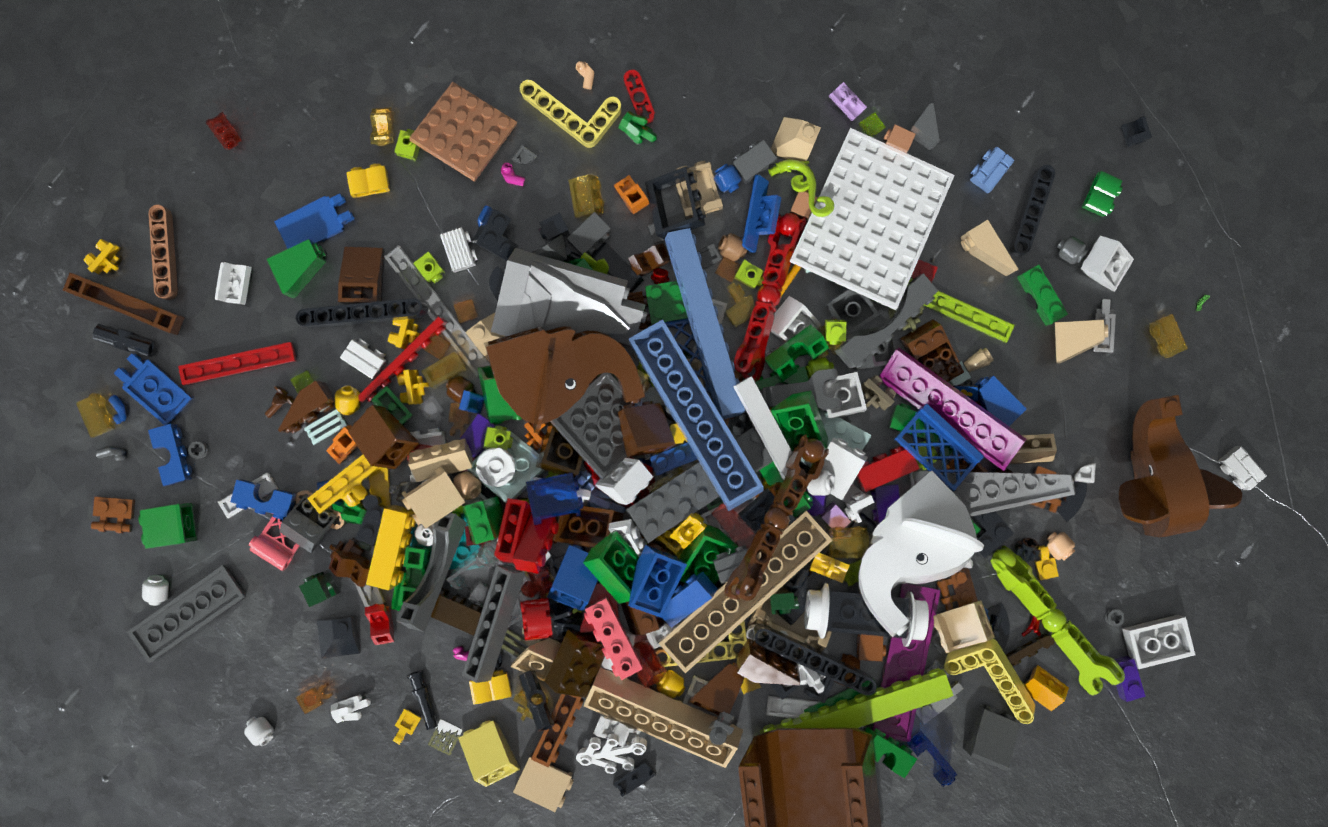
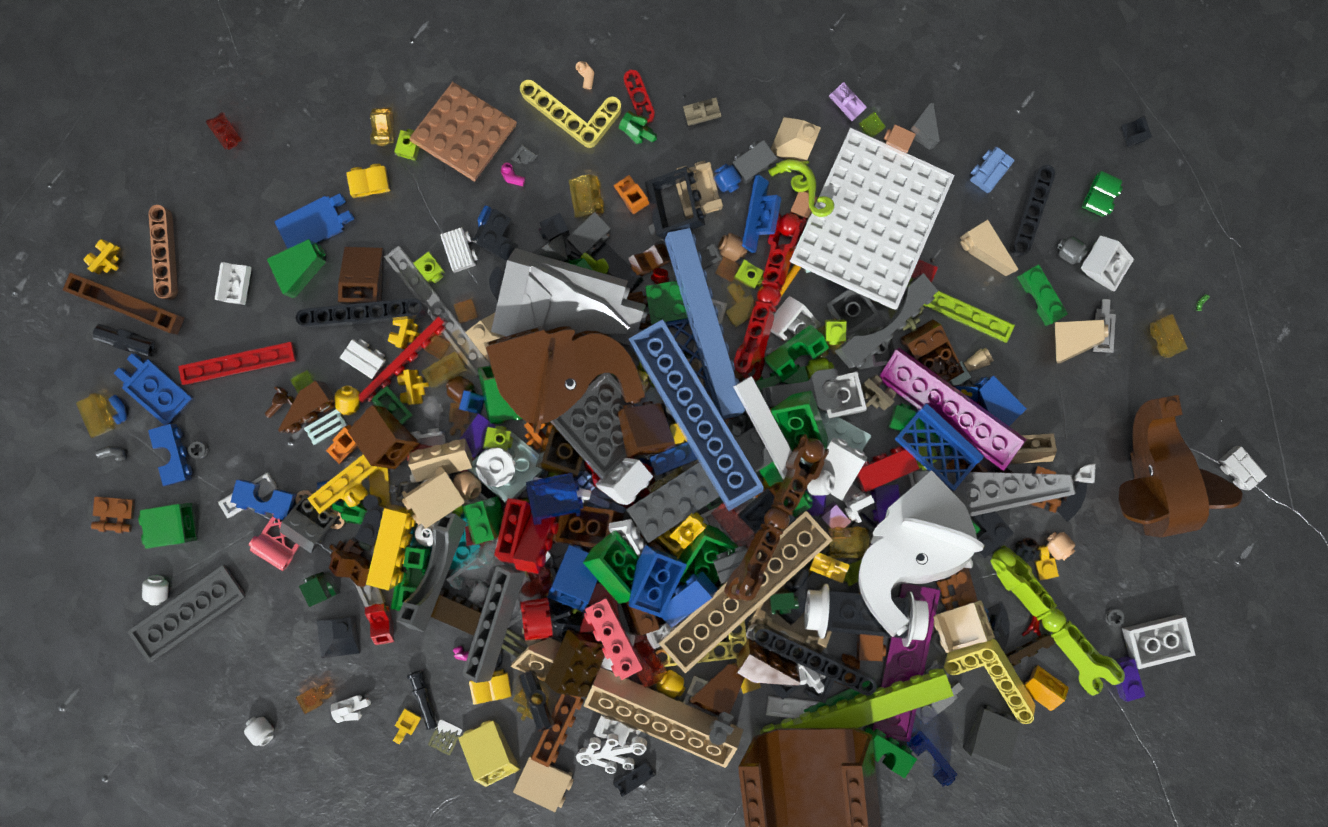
none -> dark tan hips [683,98,721,126]

